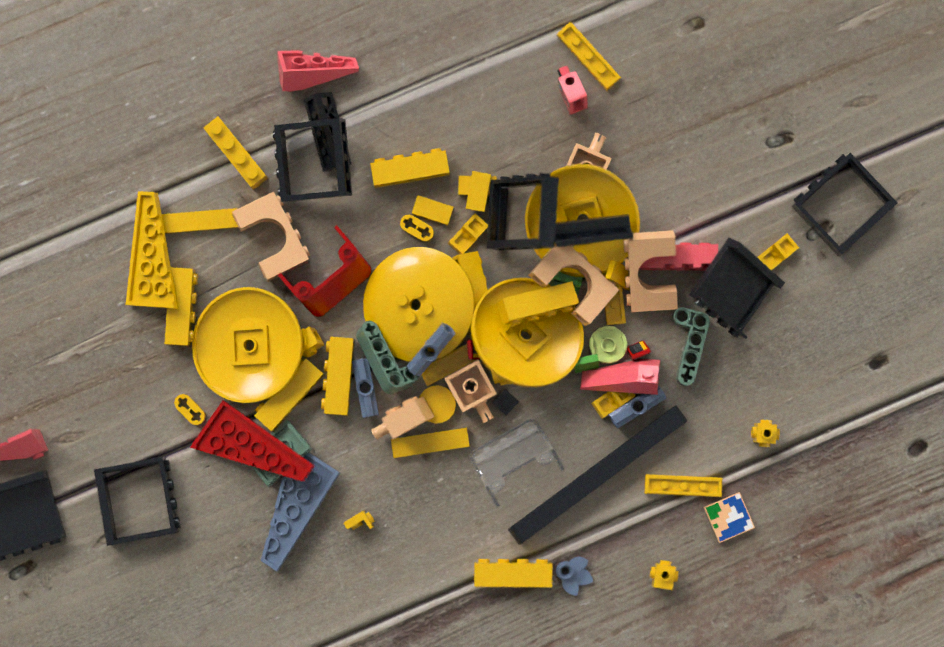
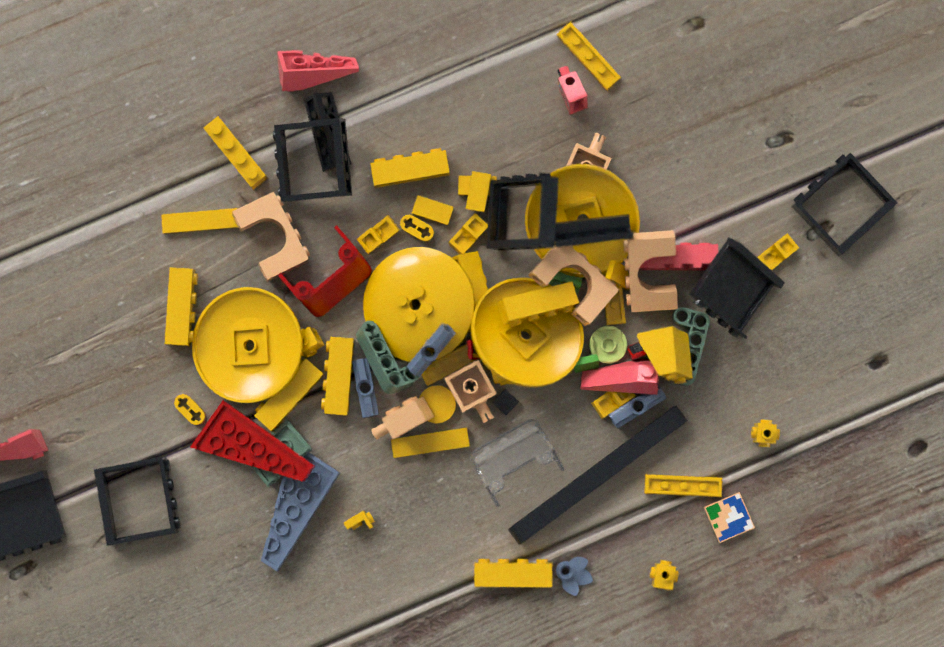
yellow wing [125,191,178,309] -> none
none -> yellow slope [357,215,400,254]
none -> yellow slope [637,326,693,384]

